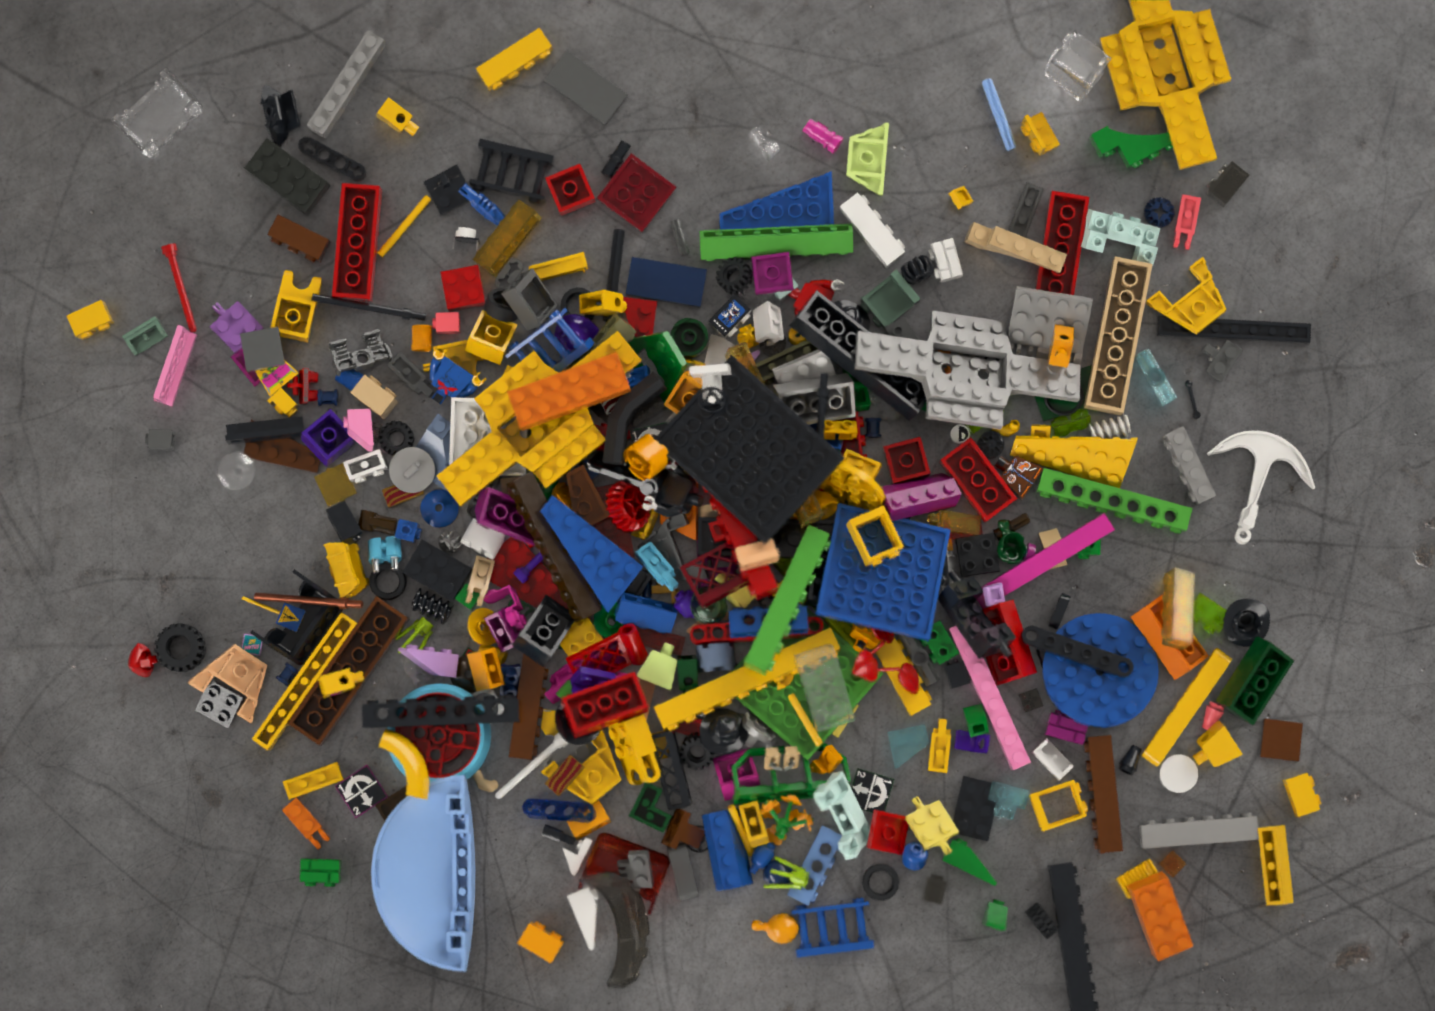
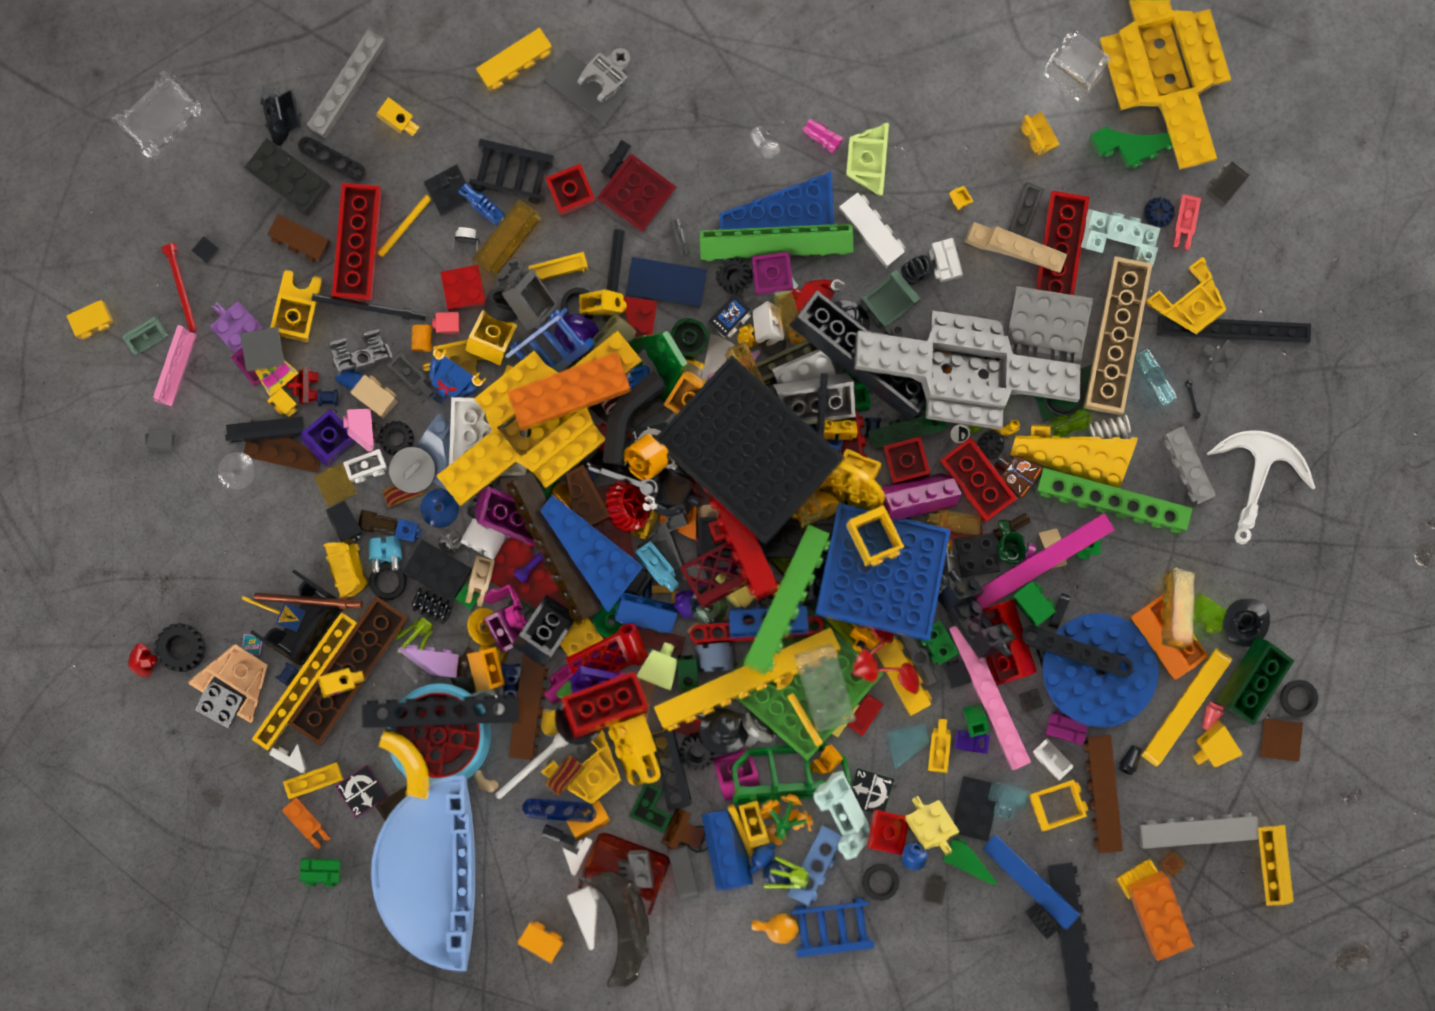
white piece [689,363,731,413] -> none
light nougat panel [735,539,779,571] -> none
tan piece [764,742,800,773] -> none
green slope [981,899,1008,931] -> none
light blue axle [982,78,1016,151] -> none
lavender tile [983,582,1005,606] -> none
light orange torso [1048,324,1074,368] -> none
white tile [1159,754,1198,793] -> none
yellow brick [1283,773,1321,817] -> none
none -> black tile [191,236,219,263]
none -> white slope [269,744,307,773]
none -> light grey piece [577,48,630,103]
none -> clear yellow plate [773,291,805,345]
none -> red tile [846,693,883,736]
none -> dark green bracket [868,415,947,449]
none -> blue tile [982,834,1080,930]
none -> green brick [1011,581,1056,627]
none -> black tyre [1280,680,1319,717]

